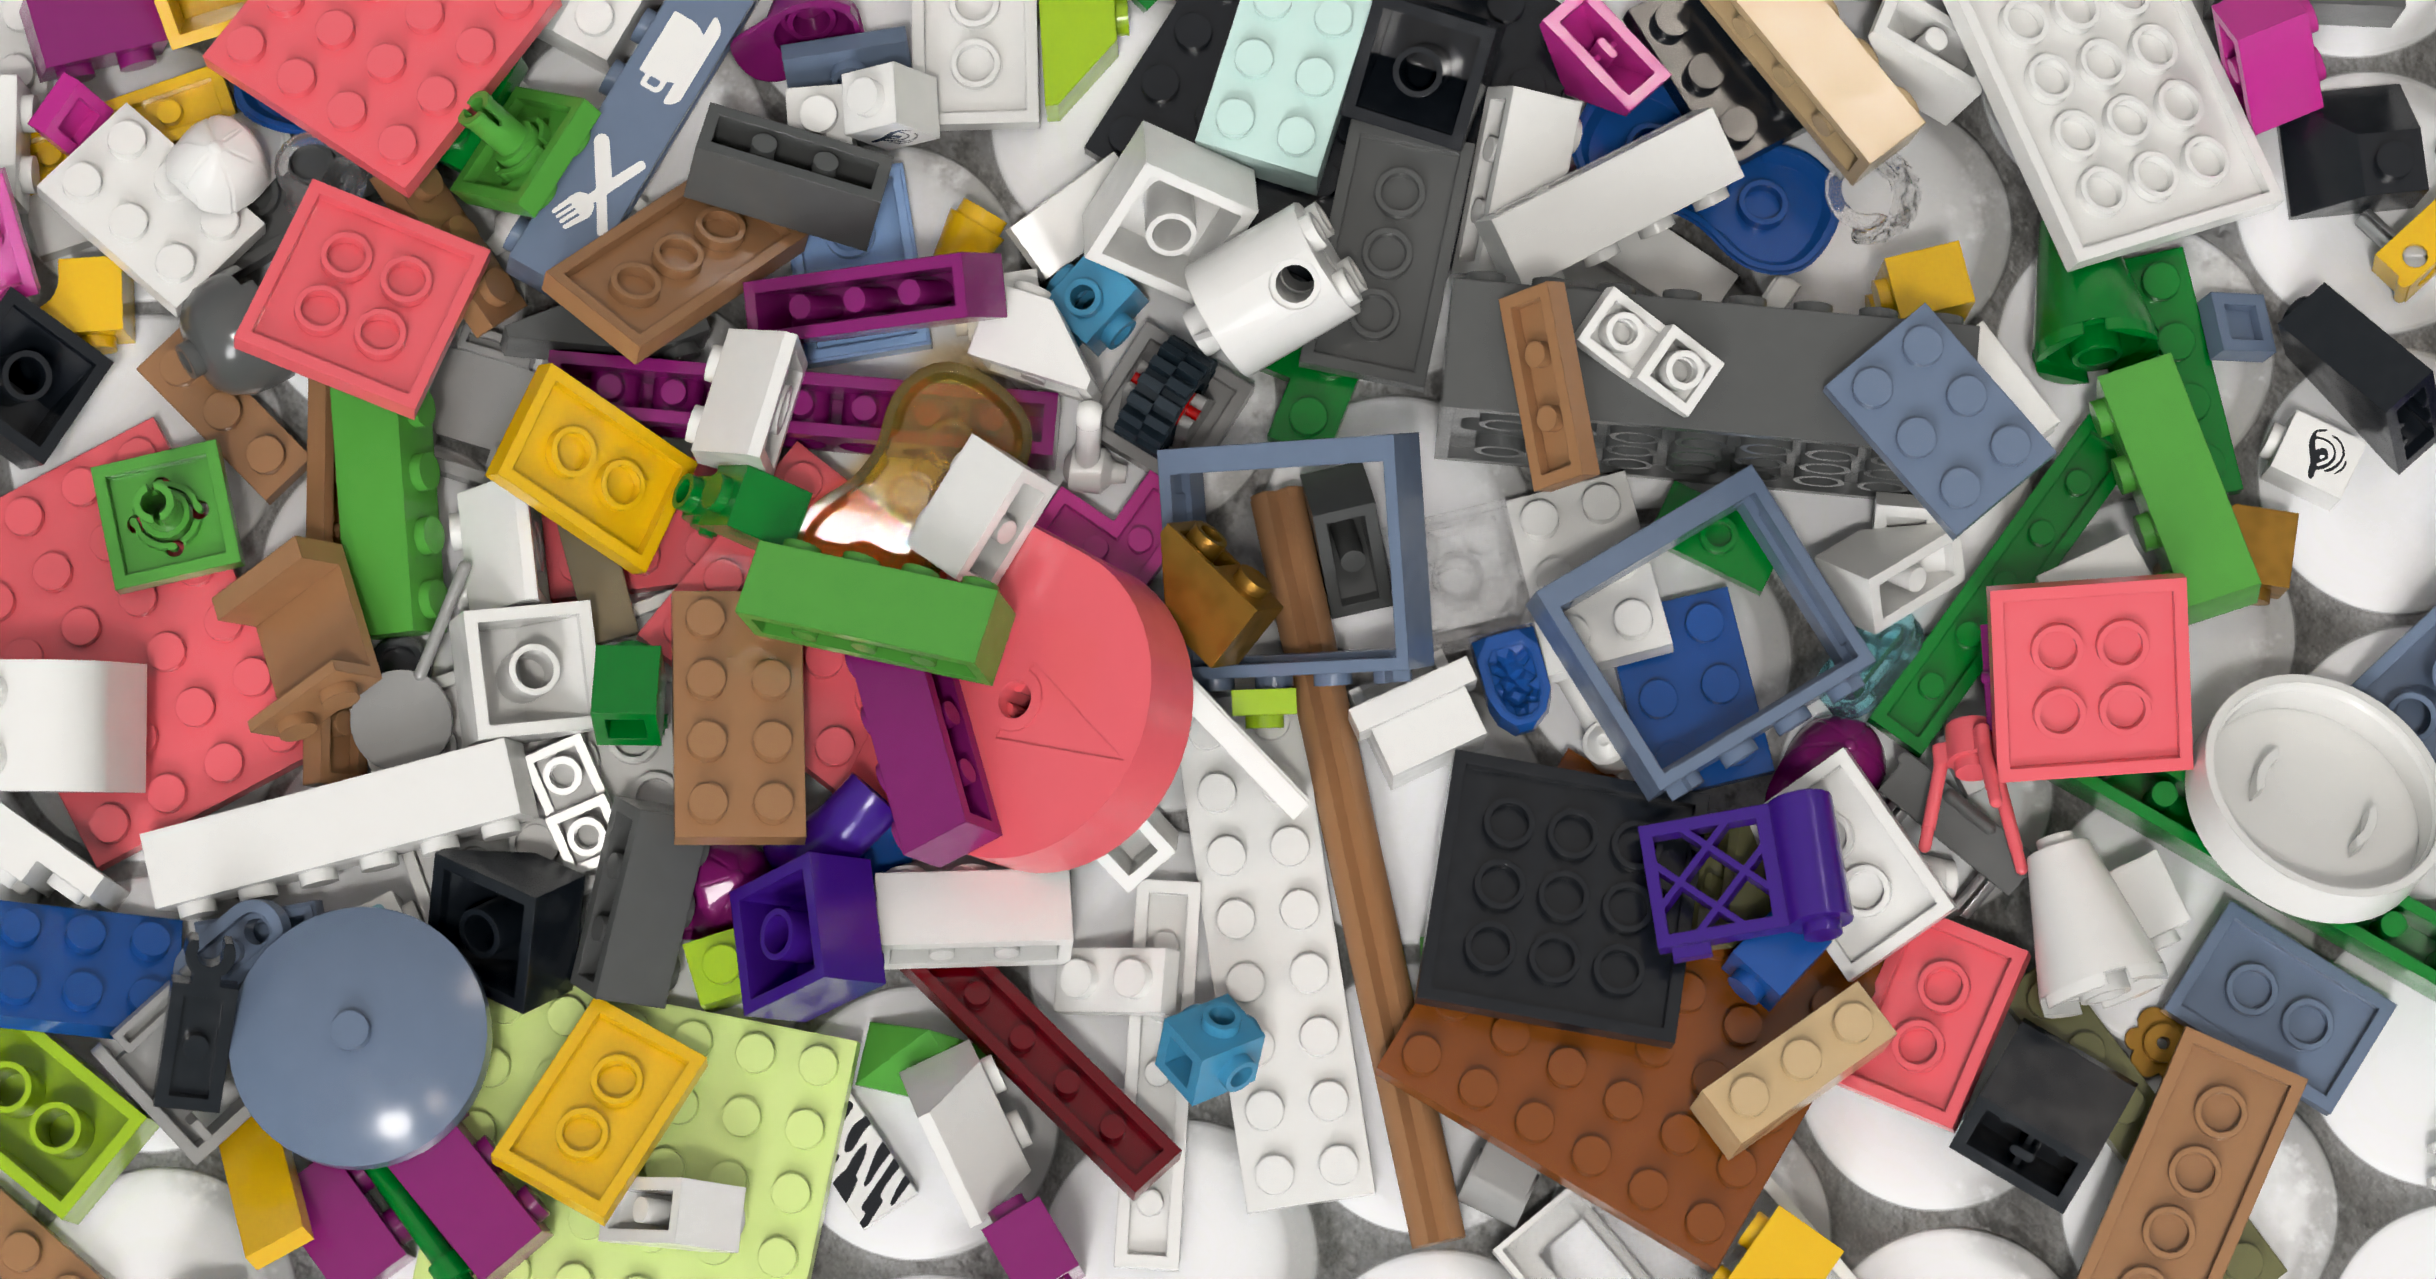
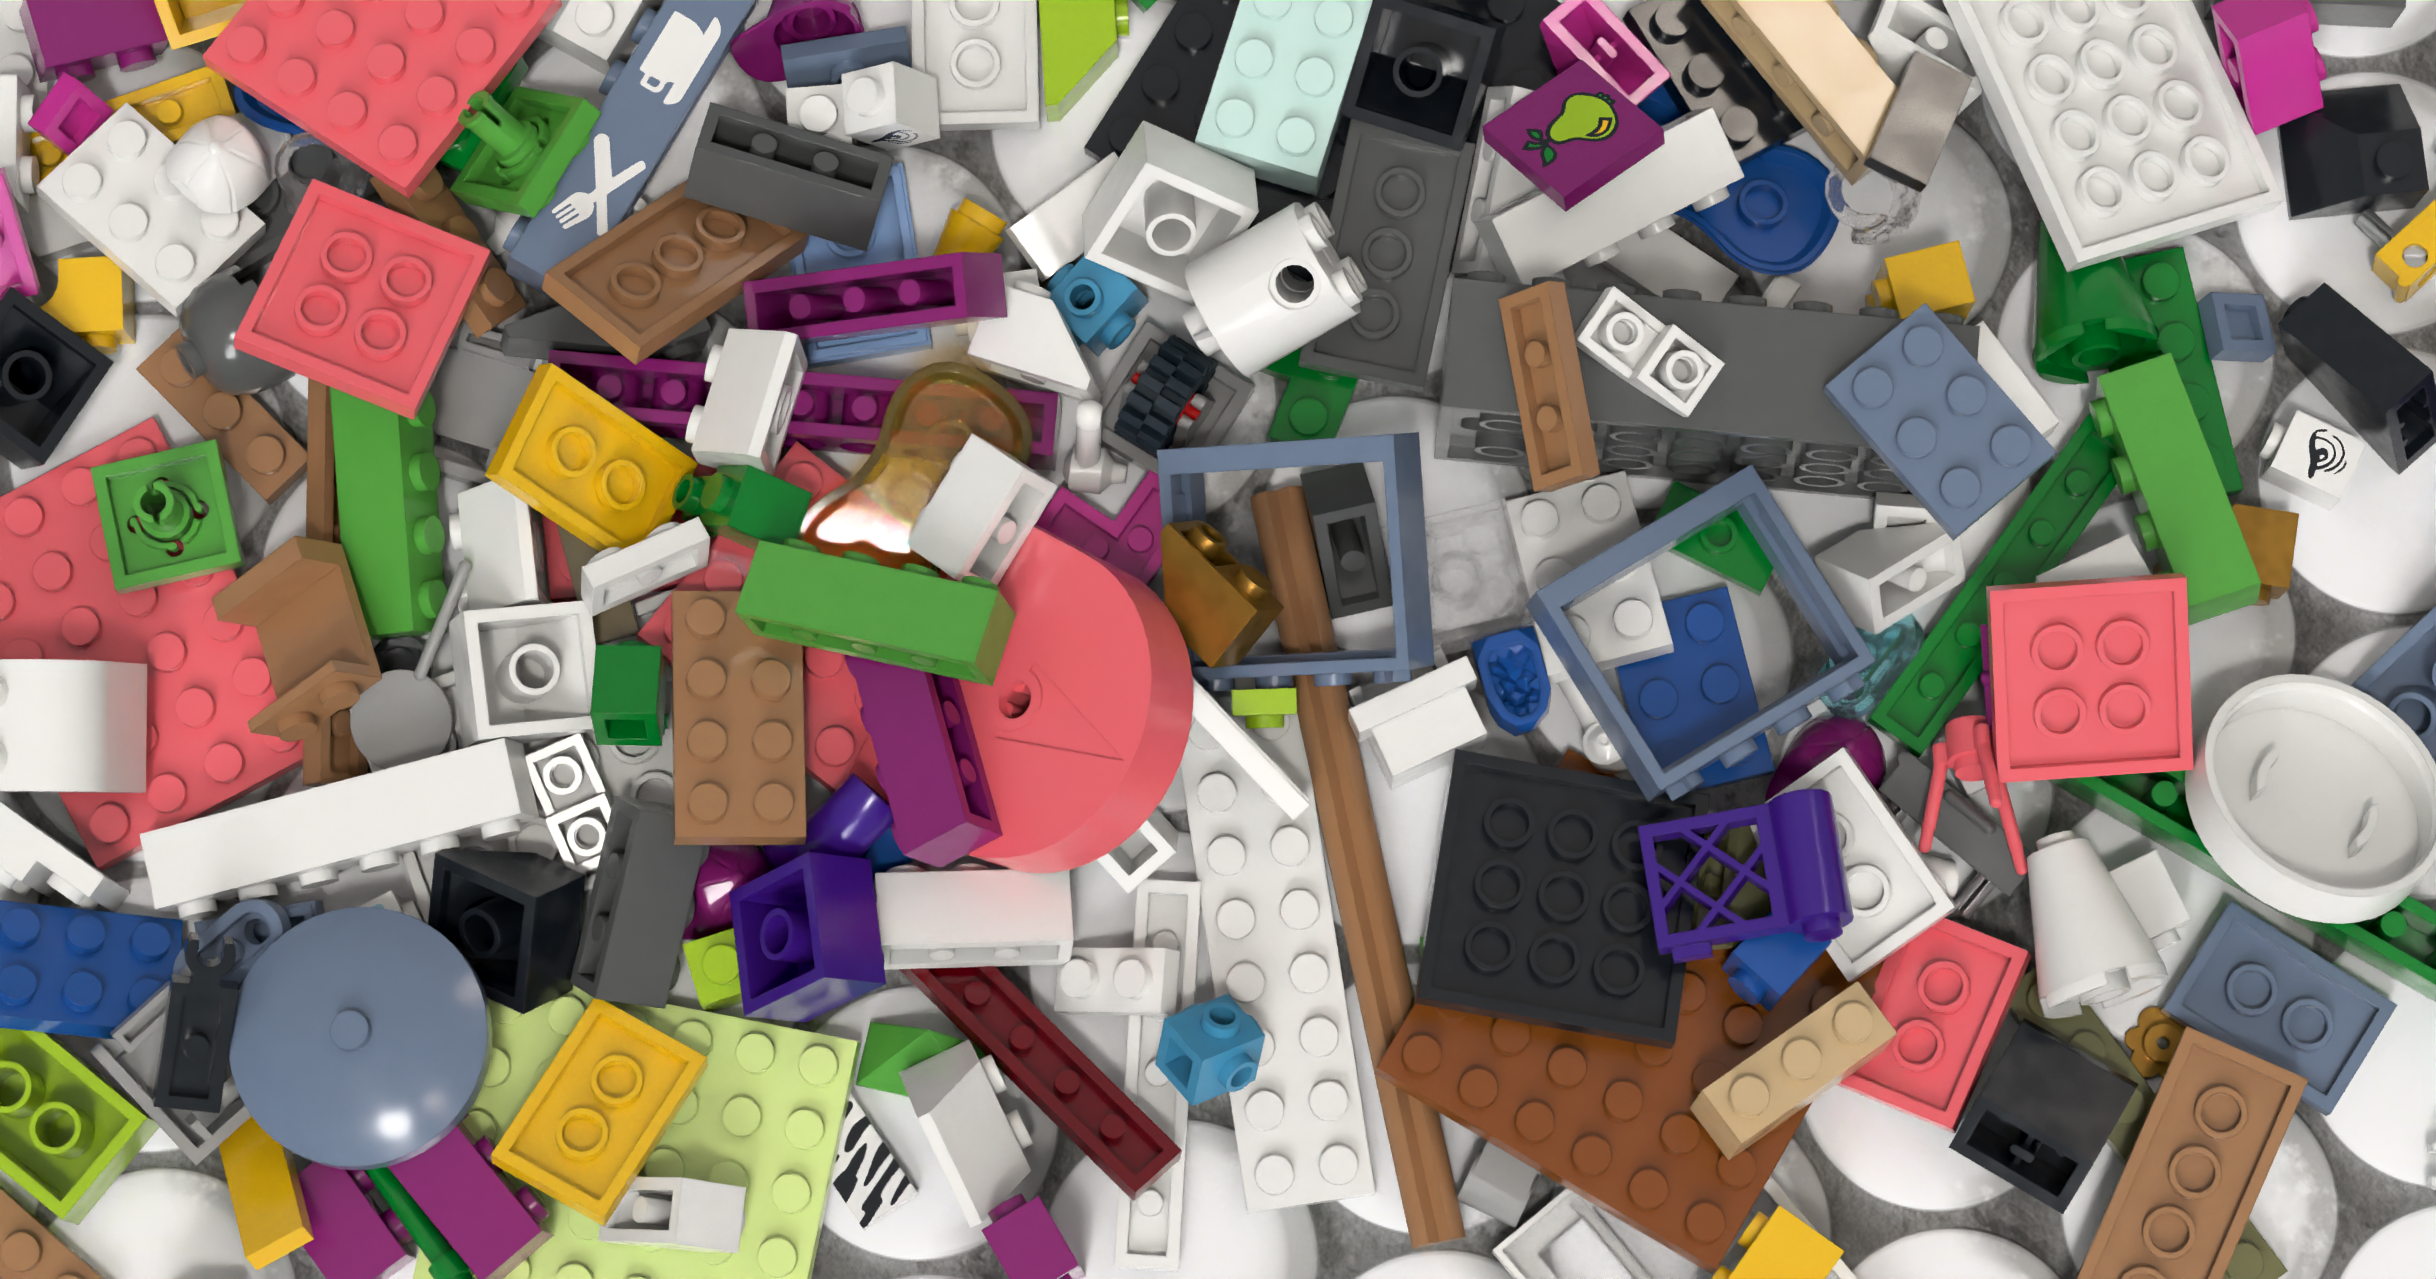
none -> white plate [581,517,710,616]
none -> magenta tile [1482,59,1665,212]
none -> tile [1863,51,1973,193]

